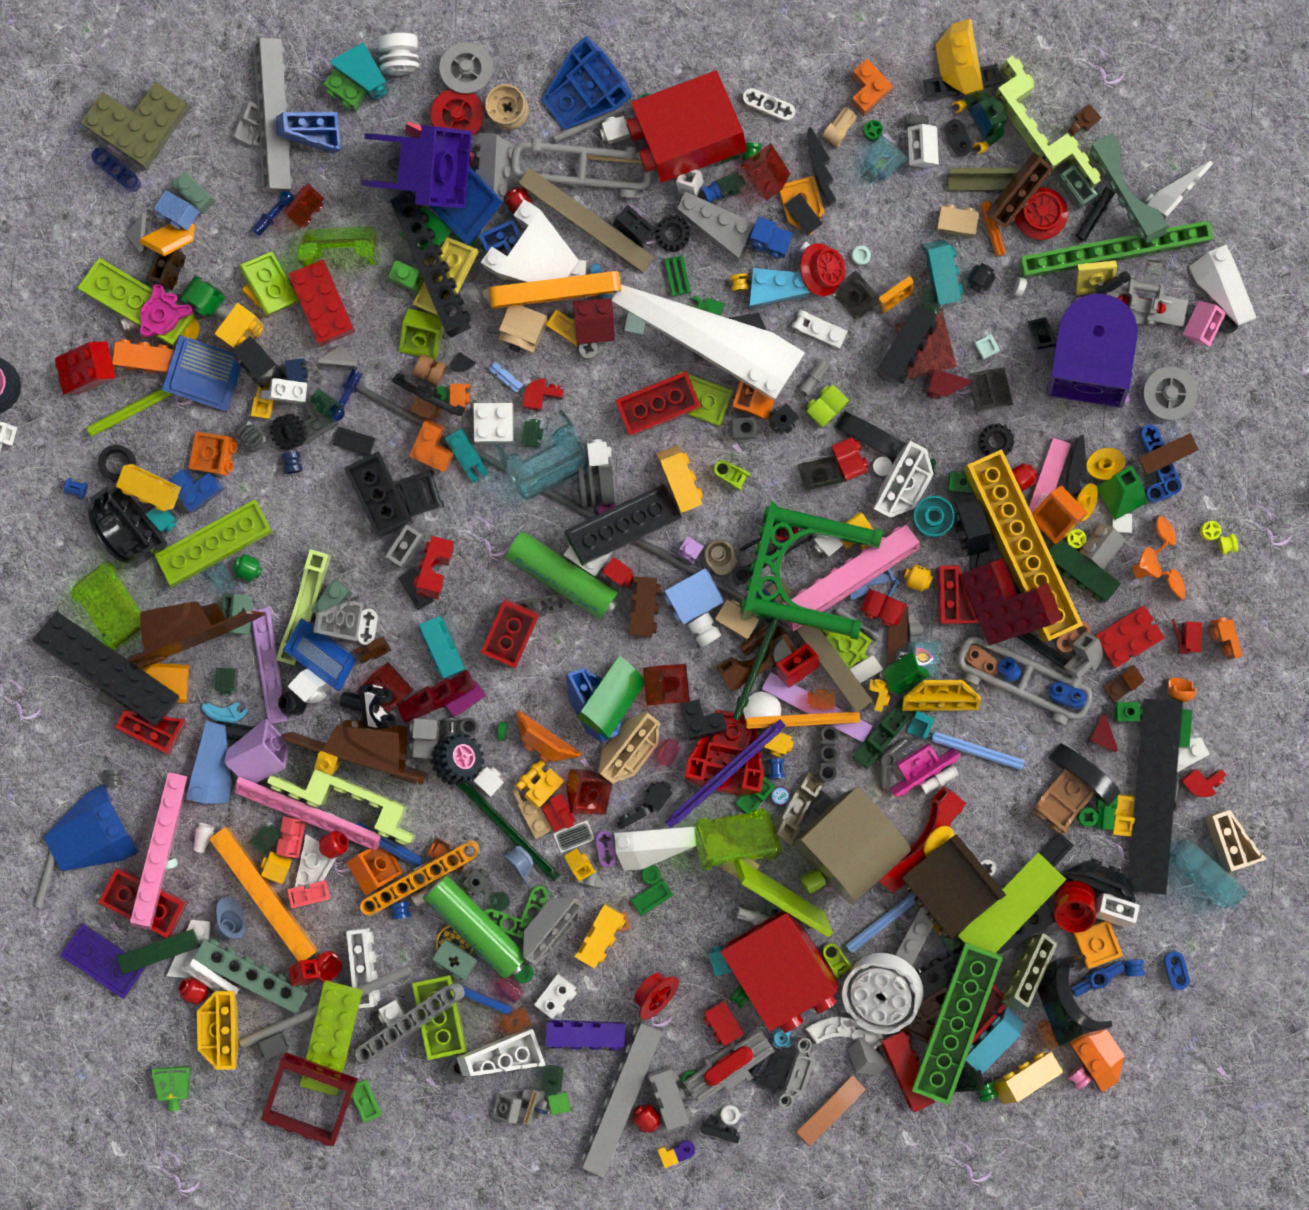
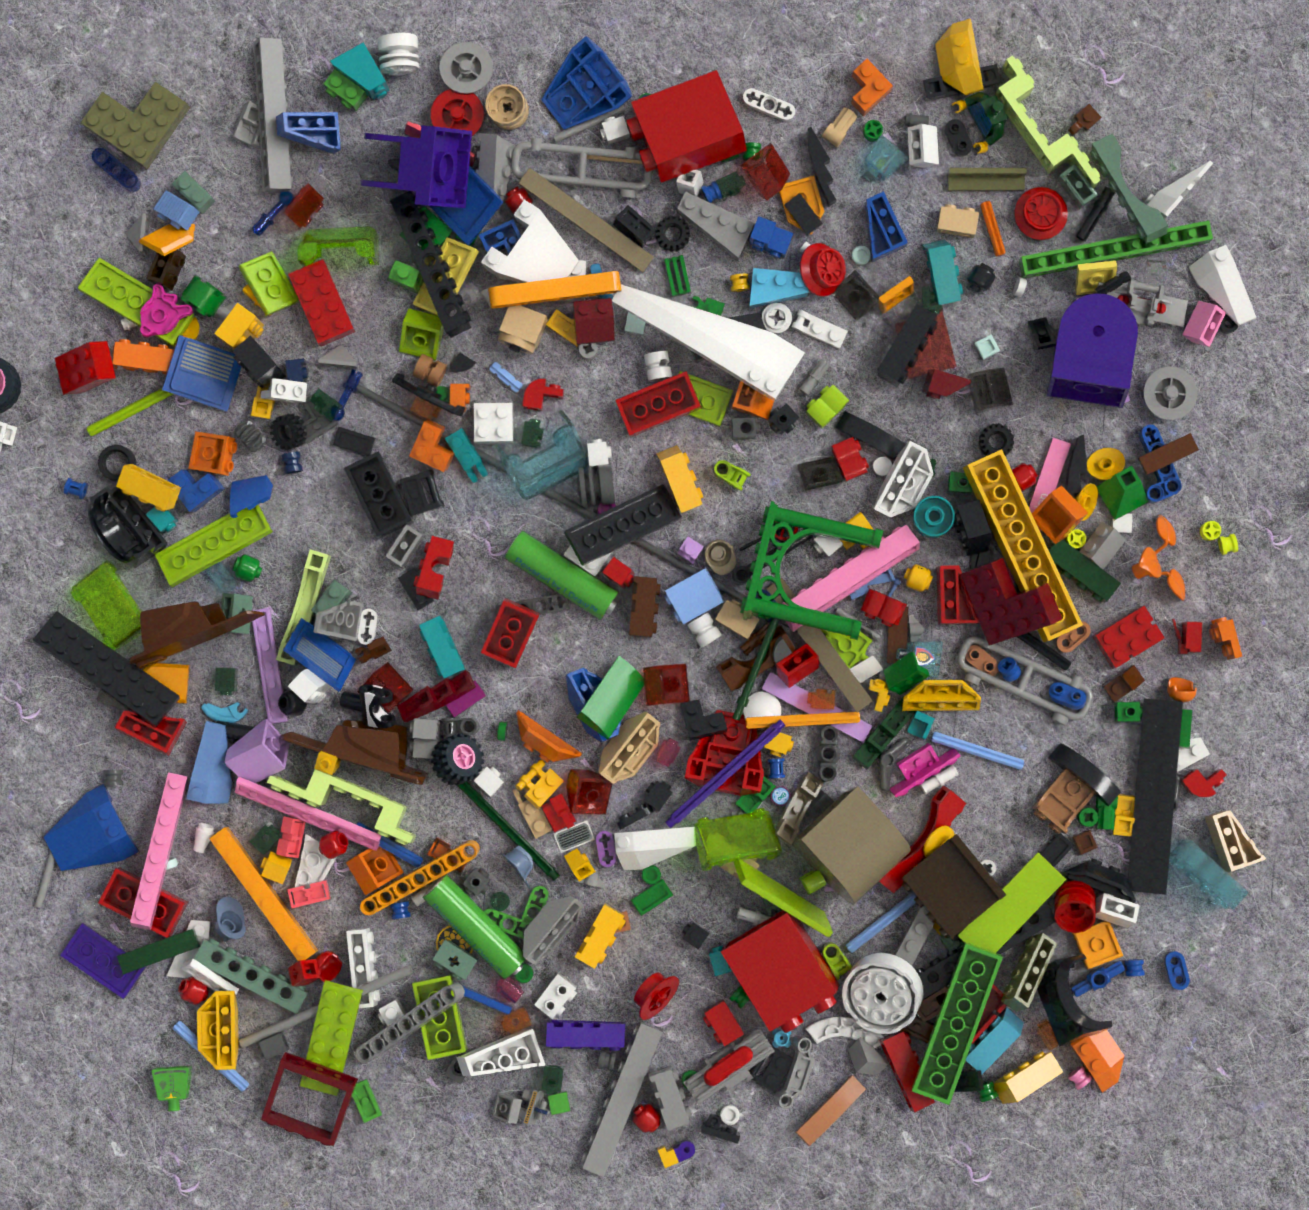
reddish brown brick [986,152,1054,229] -> none
light grey brick [1064,632,1103,679] -> none
dark red slope [1088,714,1119,752] -> none
none -> light blue axle [173,1021,249,1092]
none -> blue slope [230,475,273,518]
none -> dark grey wheel [598,1050,616,1071]
none -> white wheel [644,351,672,382]
none -> black brick [682,921,709,950]
none -> white gear [761,303,792,333]
none -> blue wedge [865,191,908,263]
none -> reddish brown tile [1072,830,1098,855]

